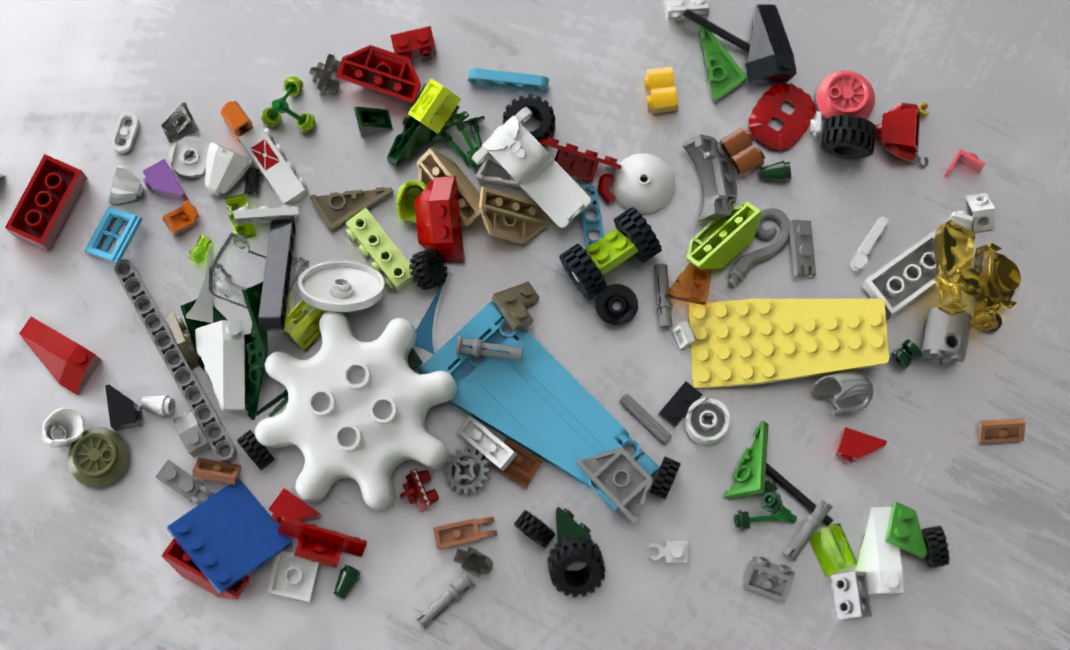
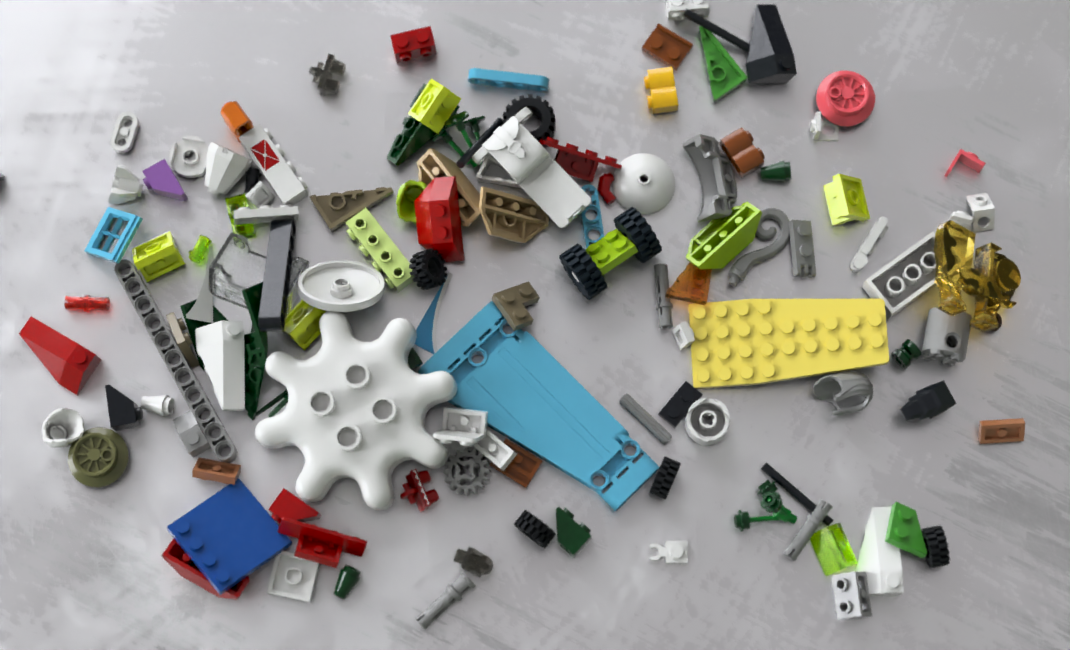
red brick [5,154,88,251] -> none
light grey hinge [155,459,214,505] -> none
clear smoke slope [161,103,199,143] -> none
orange bracket [162,200,199,236] -> none
black tyre [237,430,275,471] -> none
lime plant [261,76,316,133] -> none
red wedge [336,45,421,104] -> none
dark green slope [354,106,393,137] -> none
nougat hinge [433,517,497,550] -> none
light grey pin [455,335,522,361] -> none
black tyre [547,536,606,597] -> none
light grey wing [576,447,653,525] -> none
black dish [595,284,638,326] -> none
bright green wing [724,421,769,500] -> none
light grey bracket [743,556,795,602] -> none
red piece [749,82,815,150] -> none
black tyre [820,115,877,159] -> none
red slope [835,427,887,463] -> none
red torso [875,103,929,168] -> none
none -> clear red pin [64,295,110,312]
none -> neon yellow bracket [132,231,185,282]
none -> white tile [245,181,275,209]
none -> white bracket [433,407,488,446]
none -> black bar [456,118,503,168]
none -> dark orange plate [642,23,693,71]
none -> neon yellow bracket [823,174,870,226]
none -> black connector [900,381,956,421]

